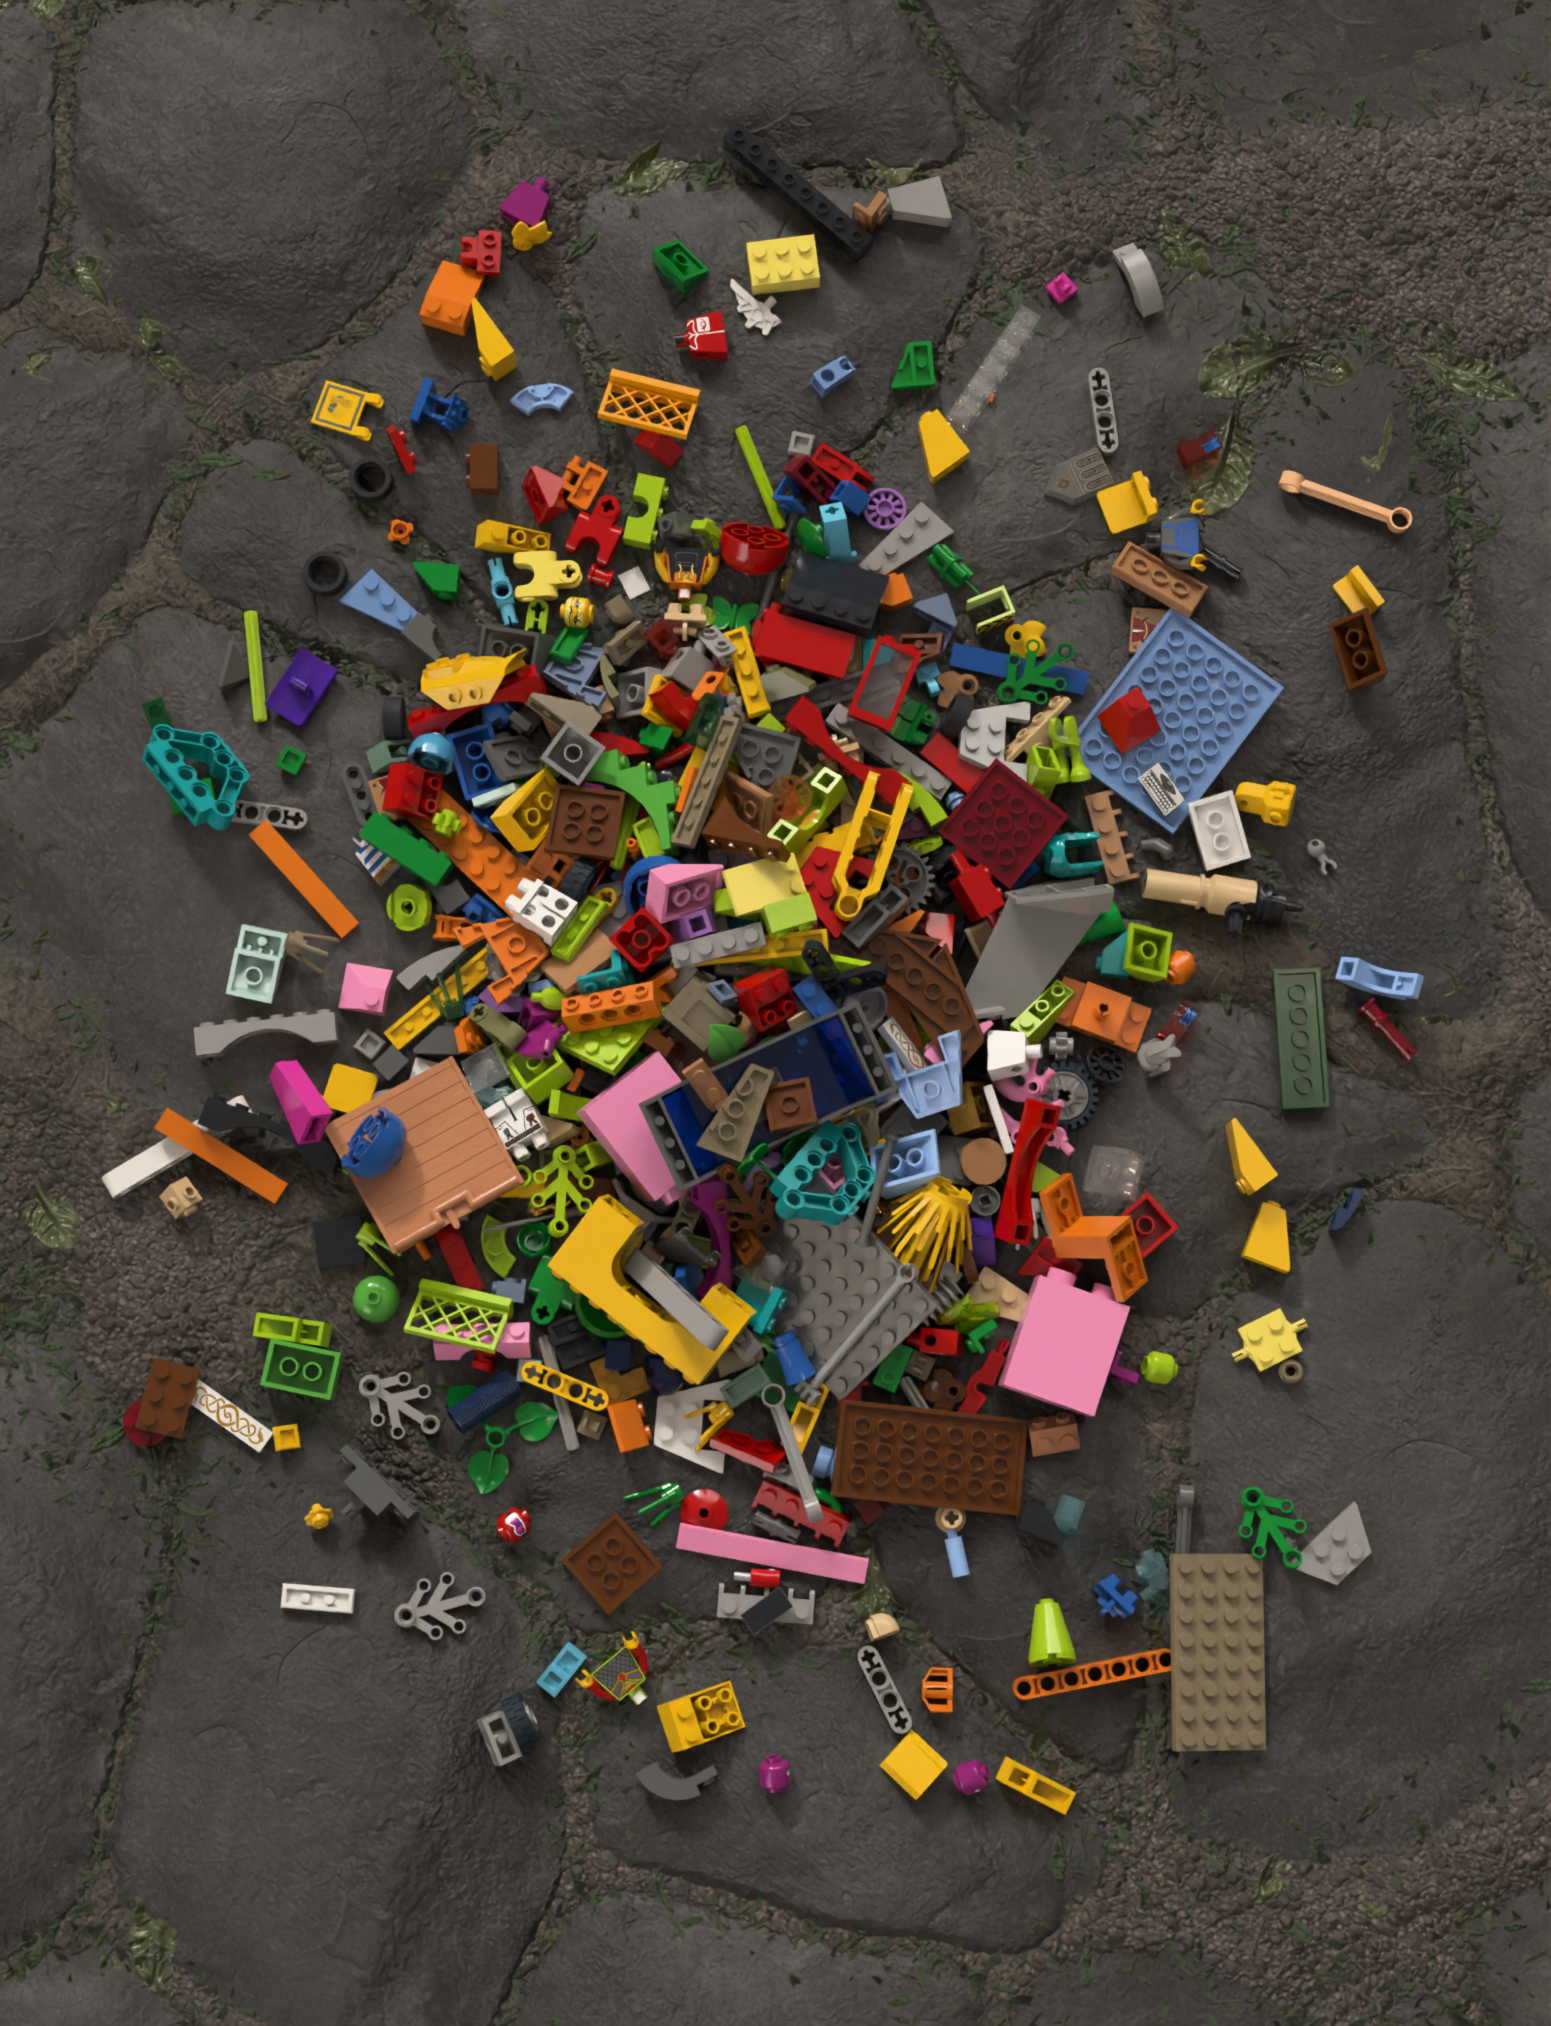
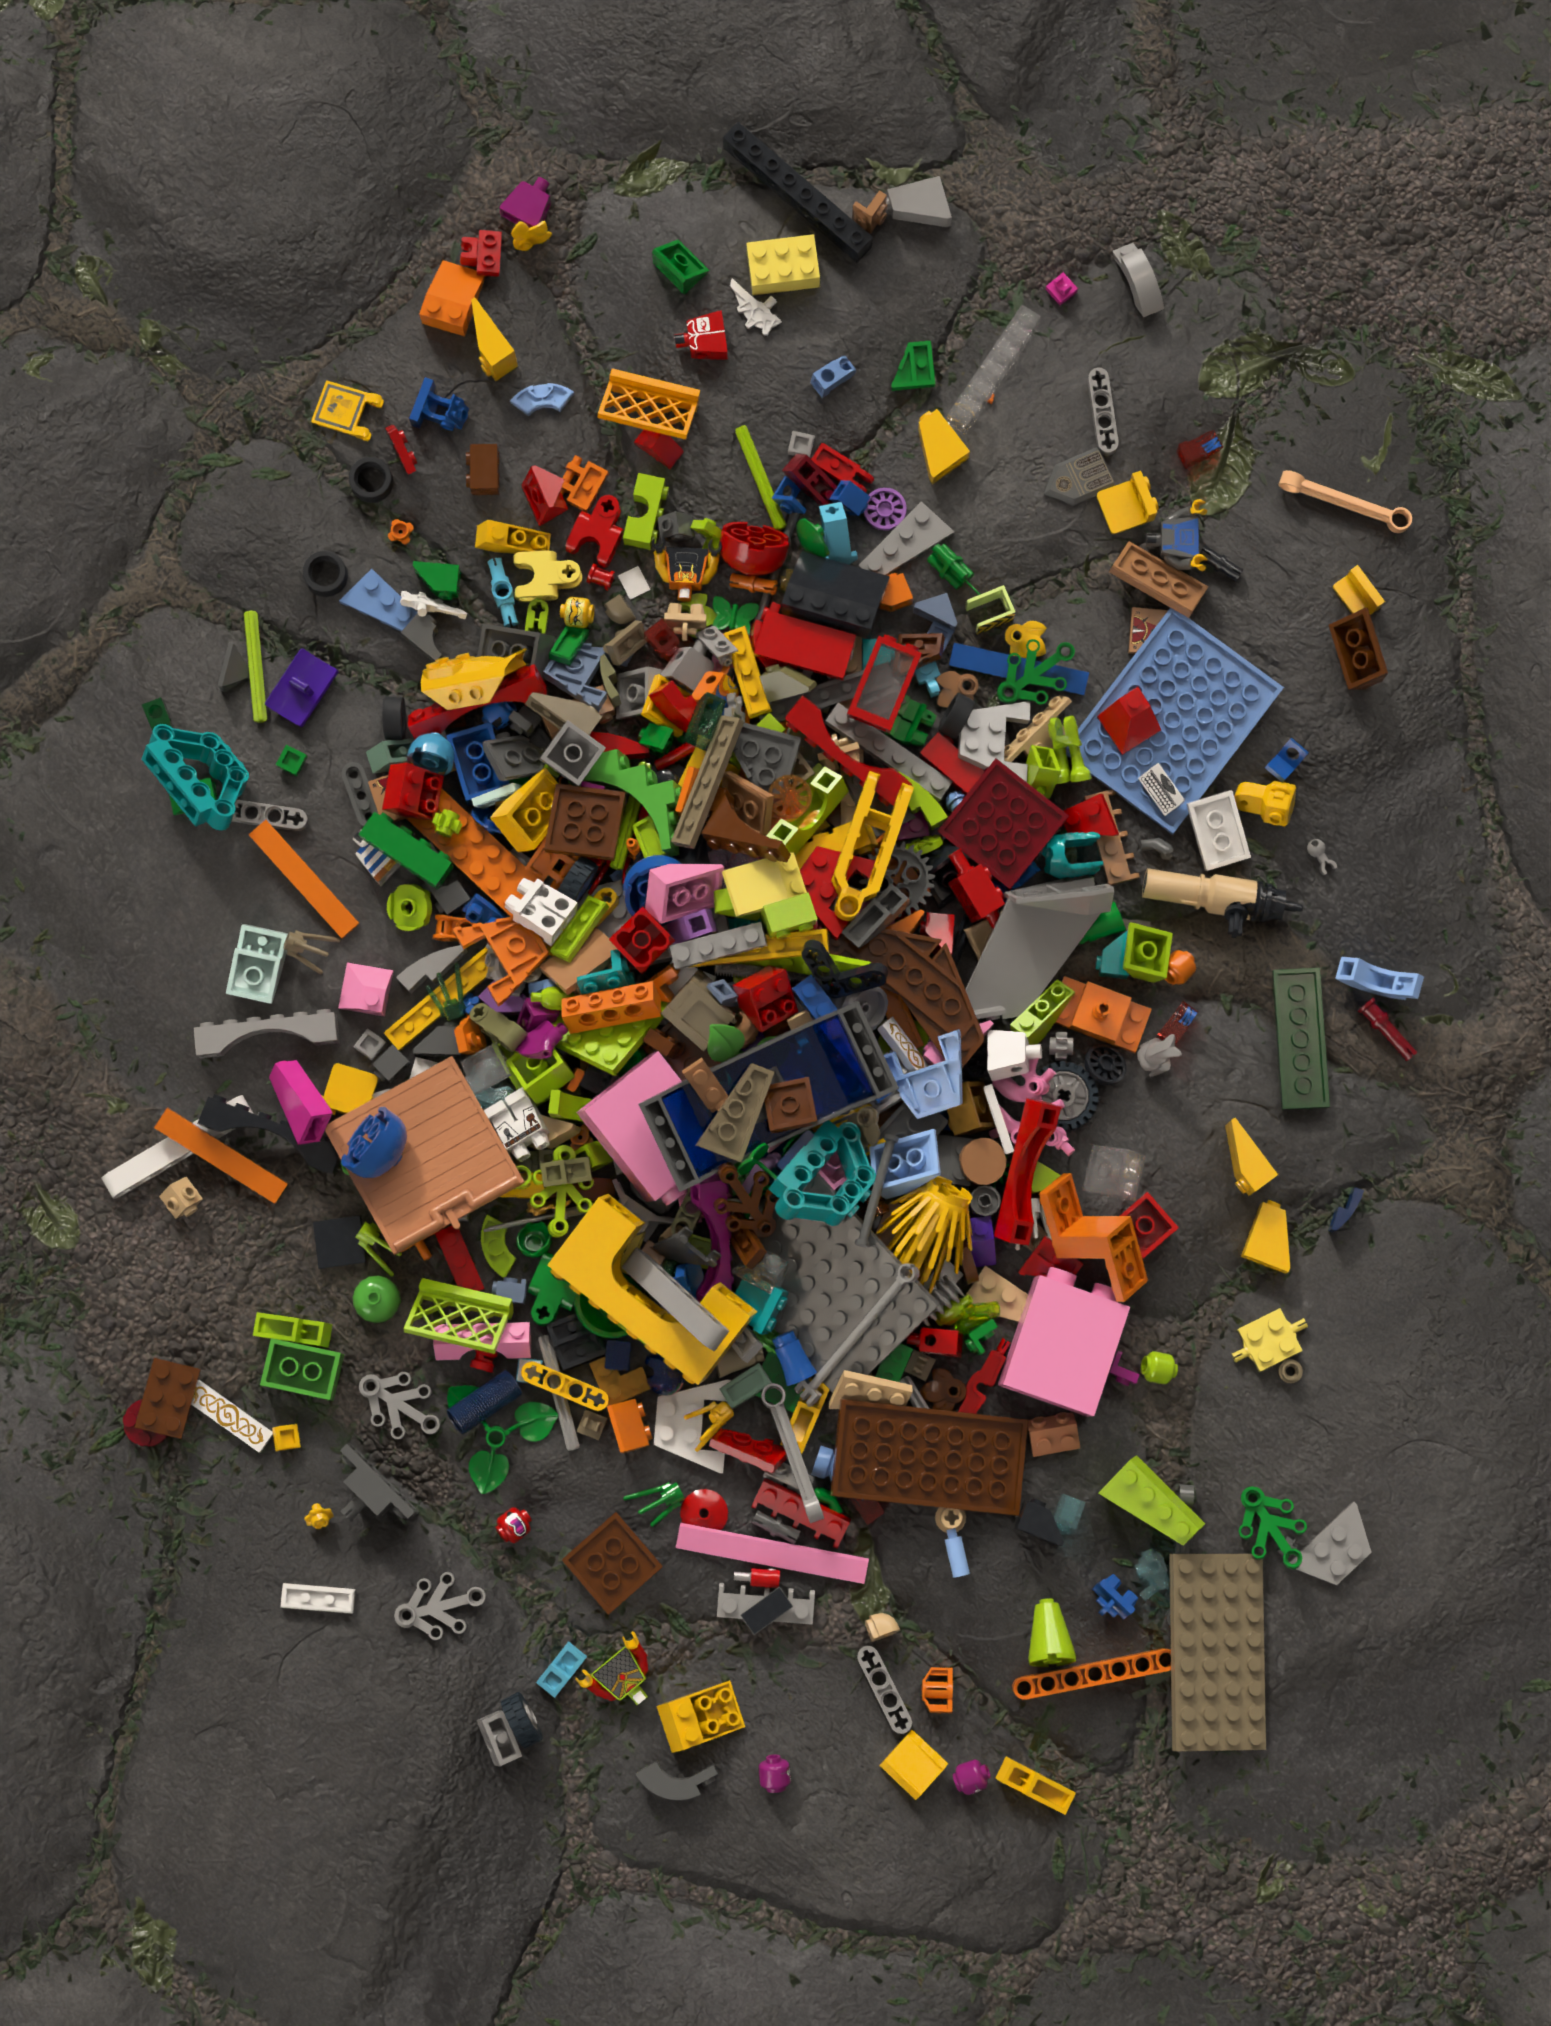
none -> white piece [400,591,467,619]
none -> olive slope [540,1157,593,1187]
none -> orange pin [729,573,778,595]
none -> dark blue tile [775,1130,814,1173]
none -> tan wing [829,1370,913,1409]
none -> red wing [1064,793,1119,836]
none -> lime wedge [1098,1455,1205,1546]
none -> blue bracket [1265,738,1309,782]

